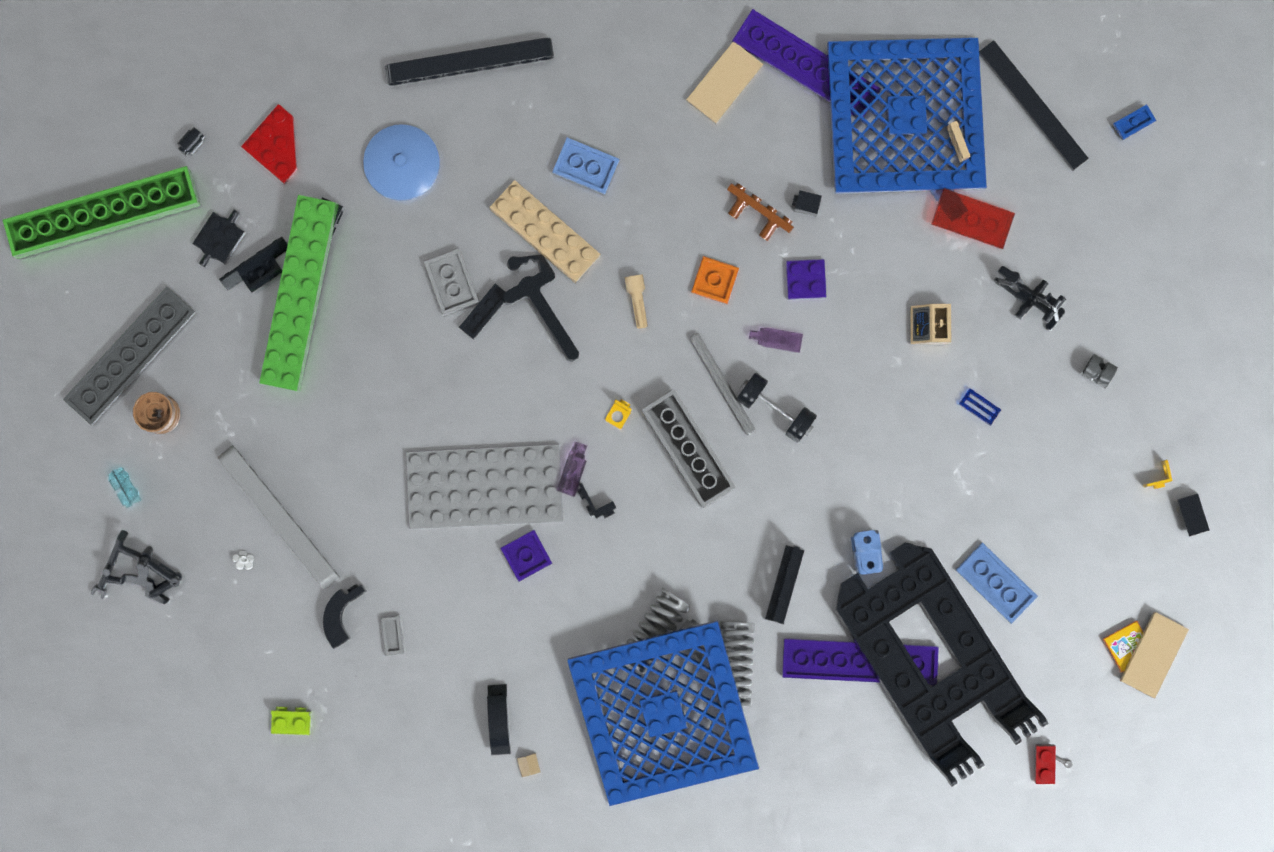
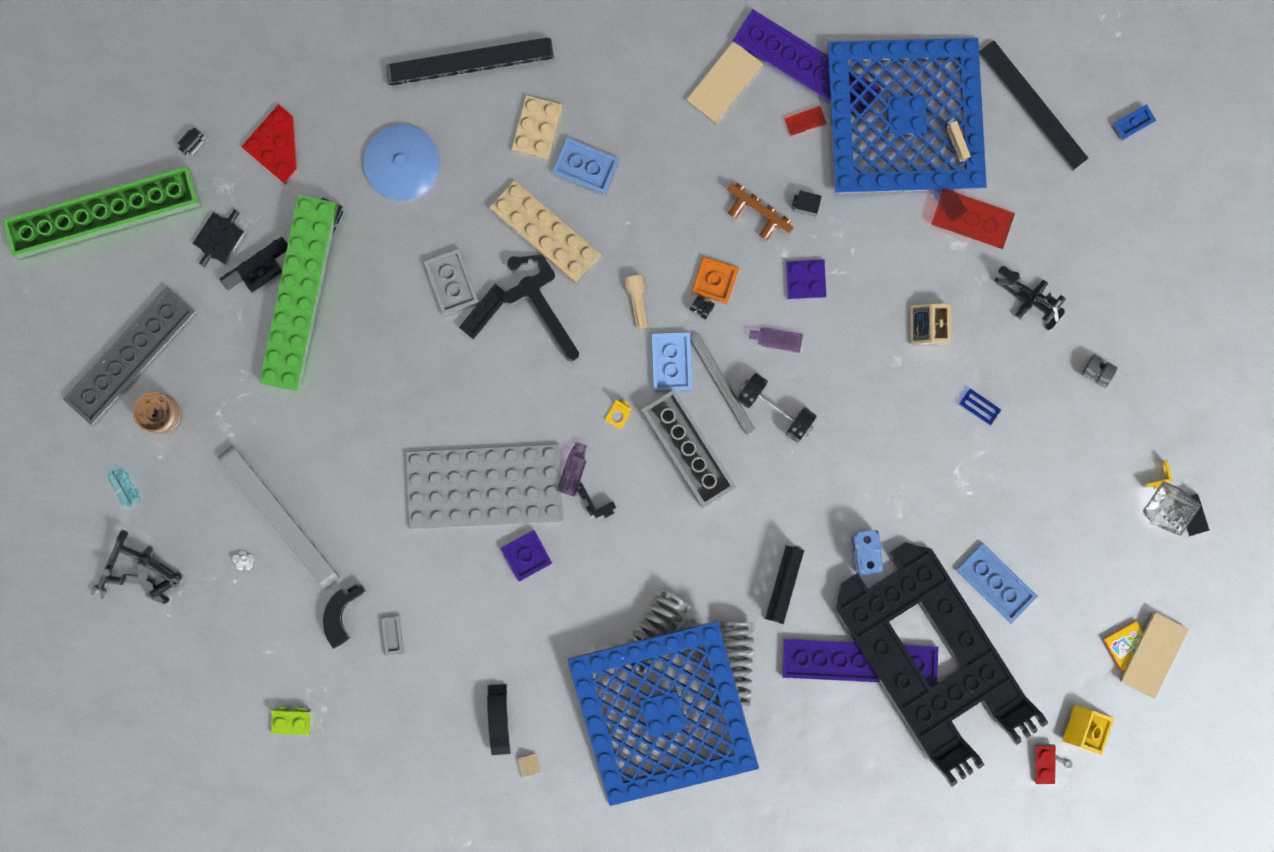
none -> tan plate [512,95,563,161]
none -> light blue plate [652,332,692,392]
none -> black wheel [689,294,715,320]
none -> clear red tile [784,106,827,137]
none -> yellow slope [1062,705,1114,755]
none -> clear slope [1143,481,1201,536]

